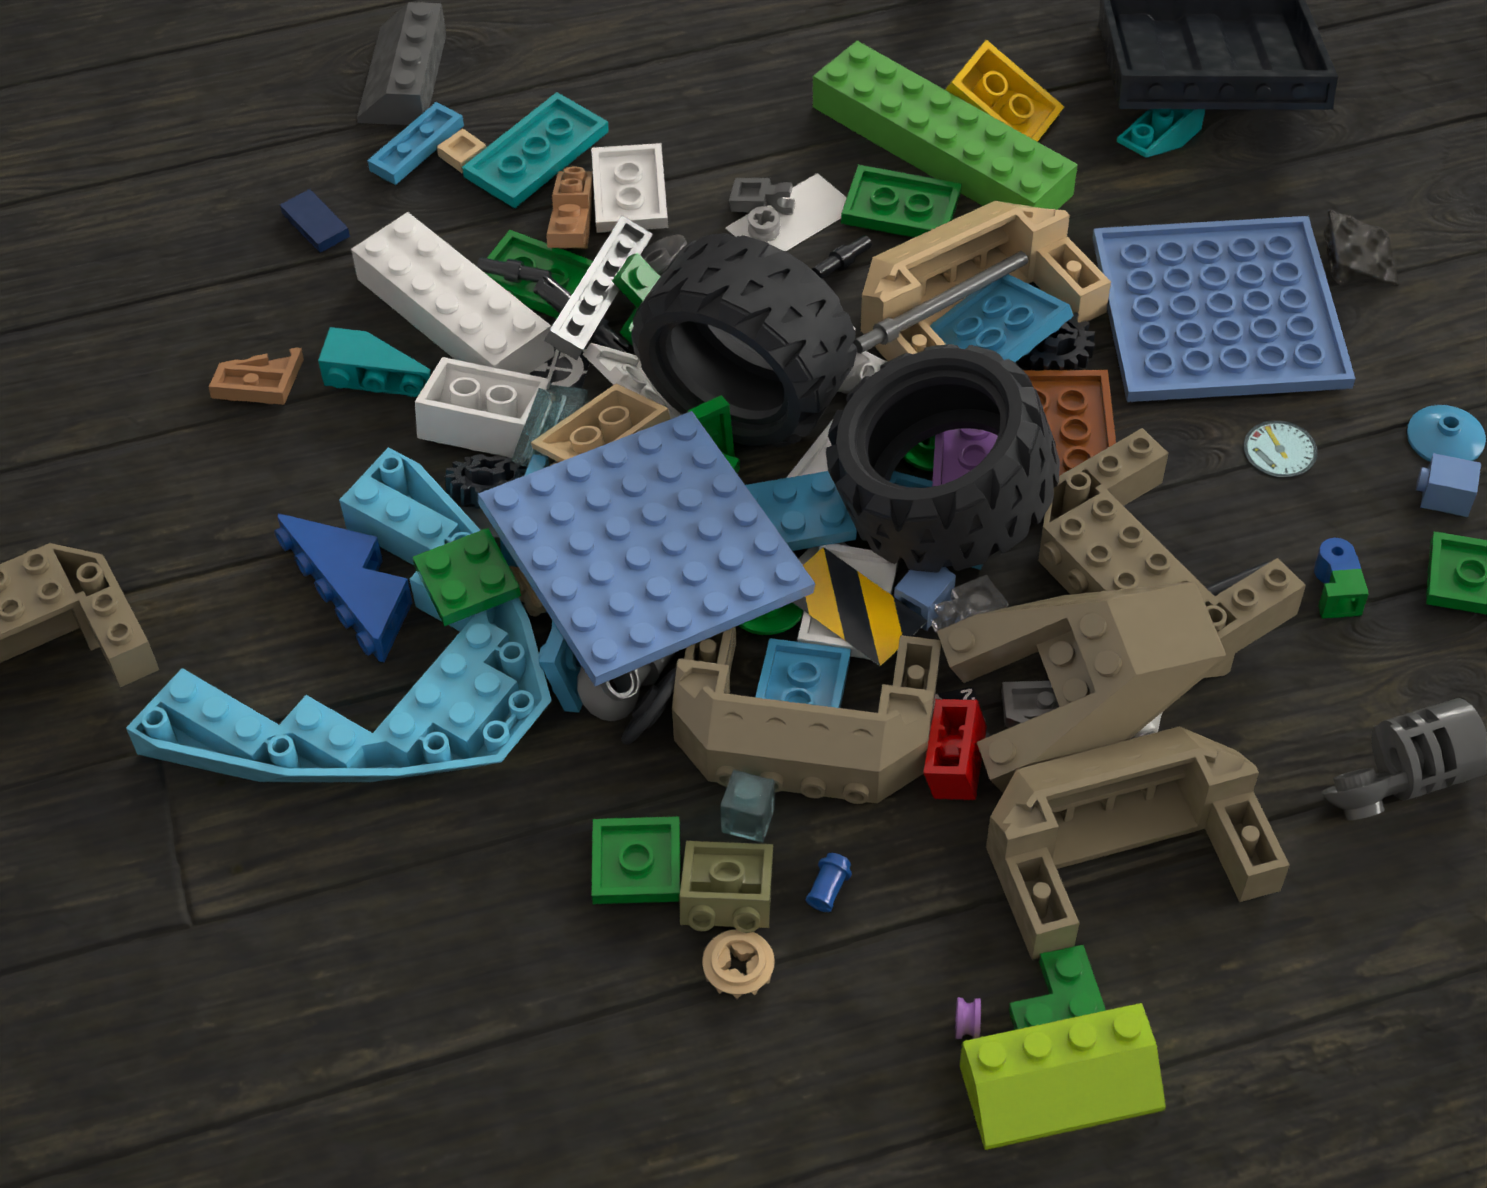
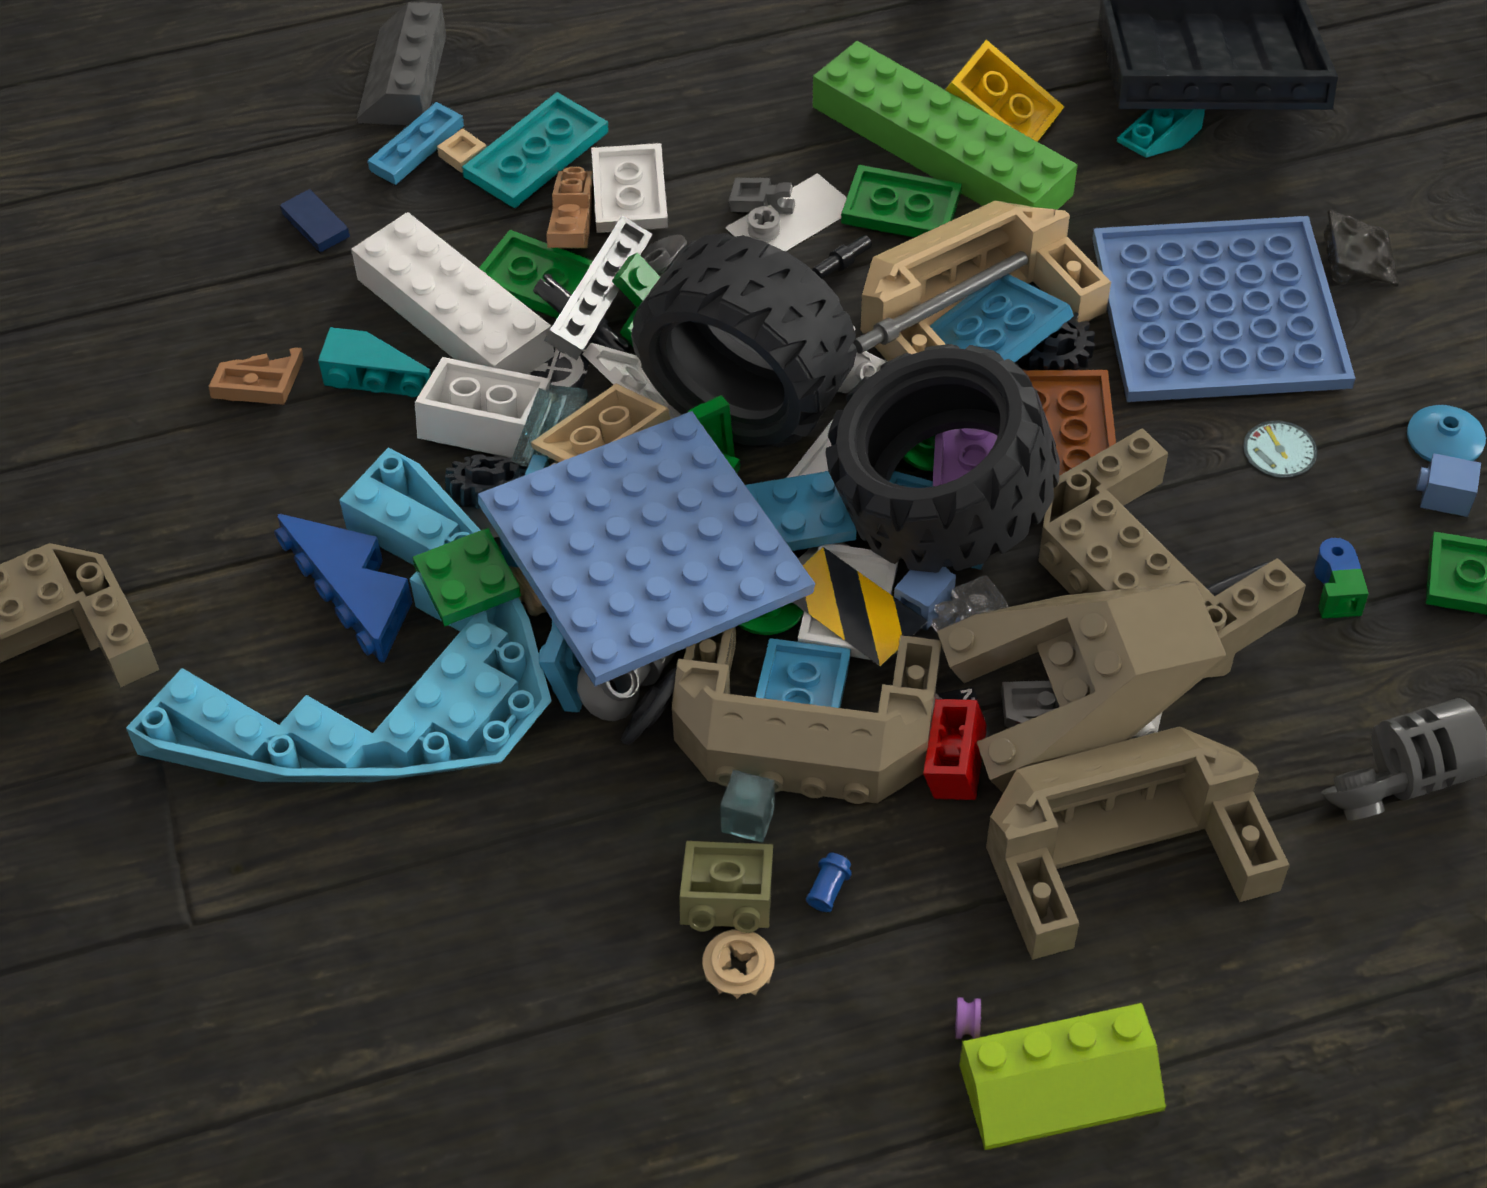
black bar [477,257,551,283] -> none
green plate [592,816,681,904] -> none
green plate [1008,945,1106,1030] -> none

